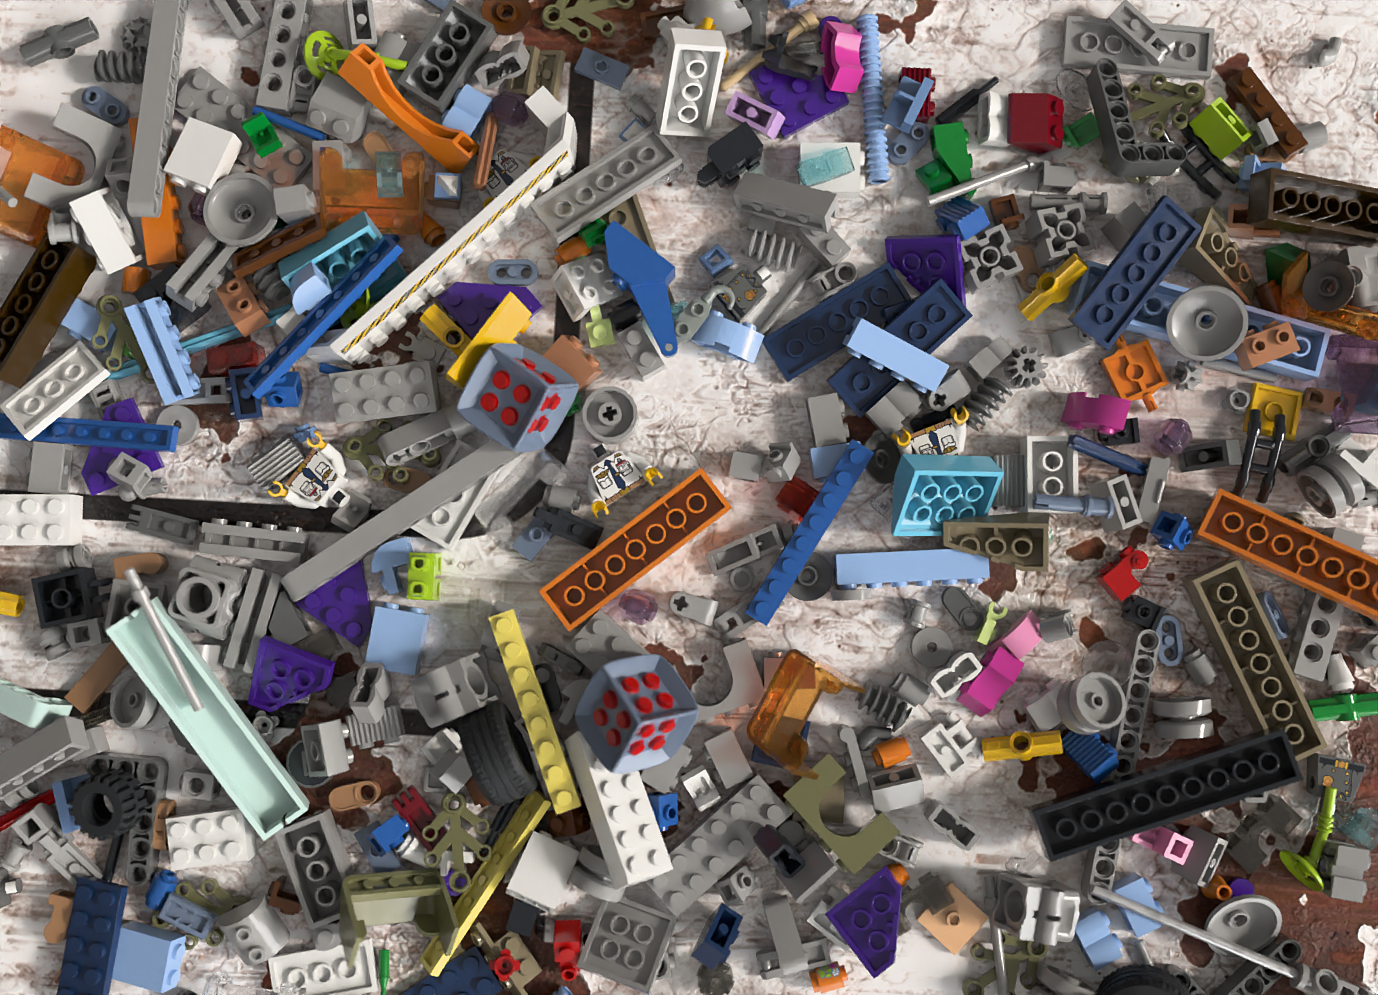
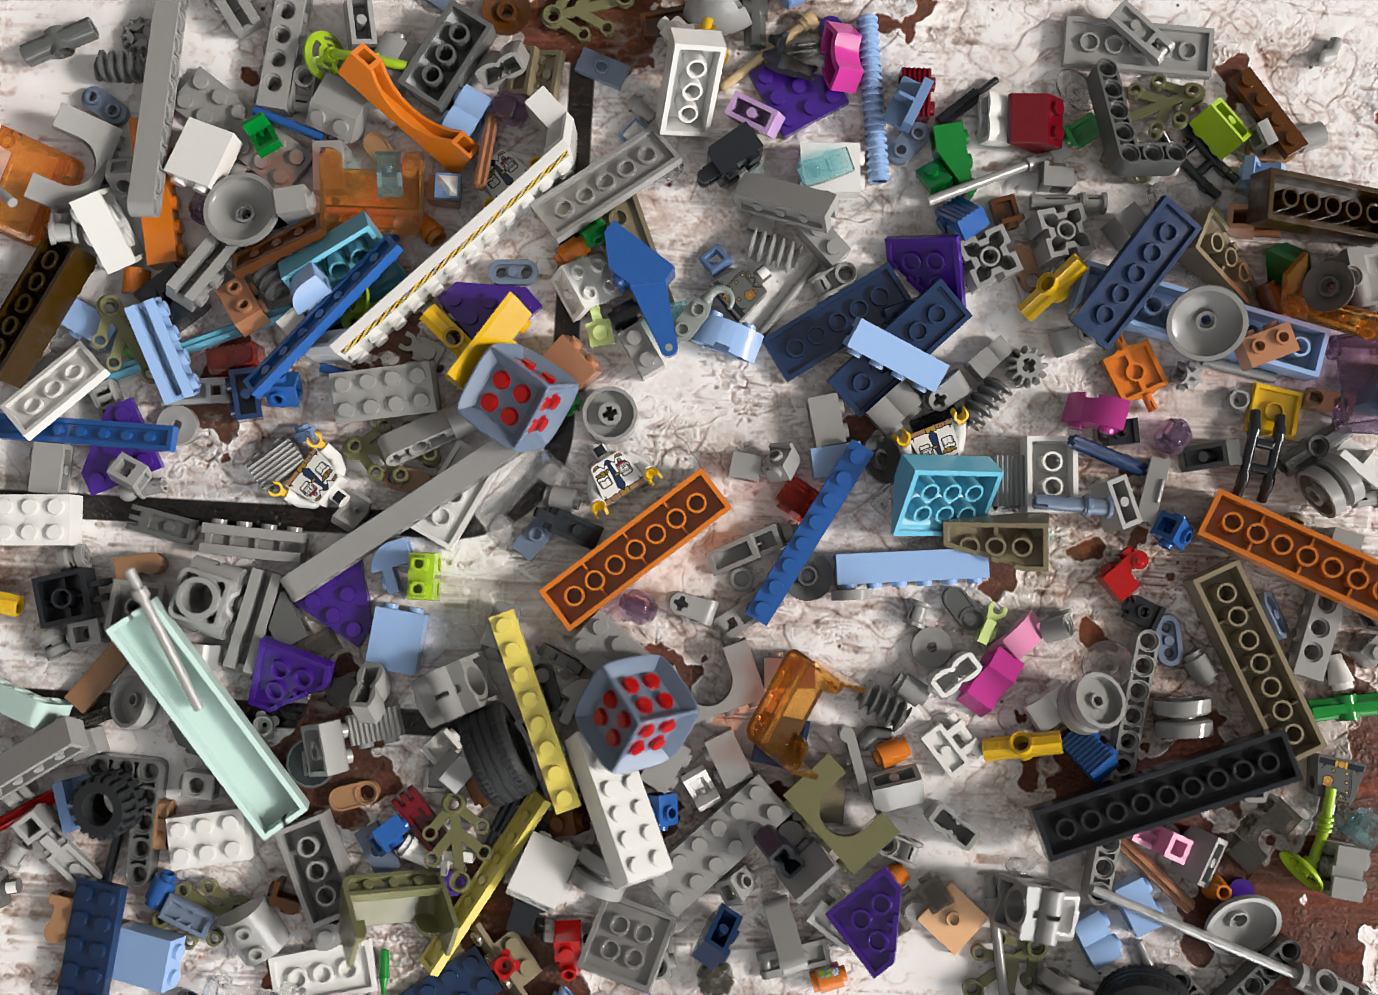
none -> nougat axle [1120,838,1196,913]

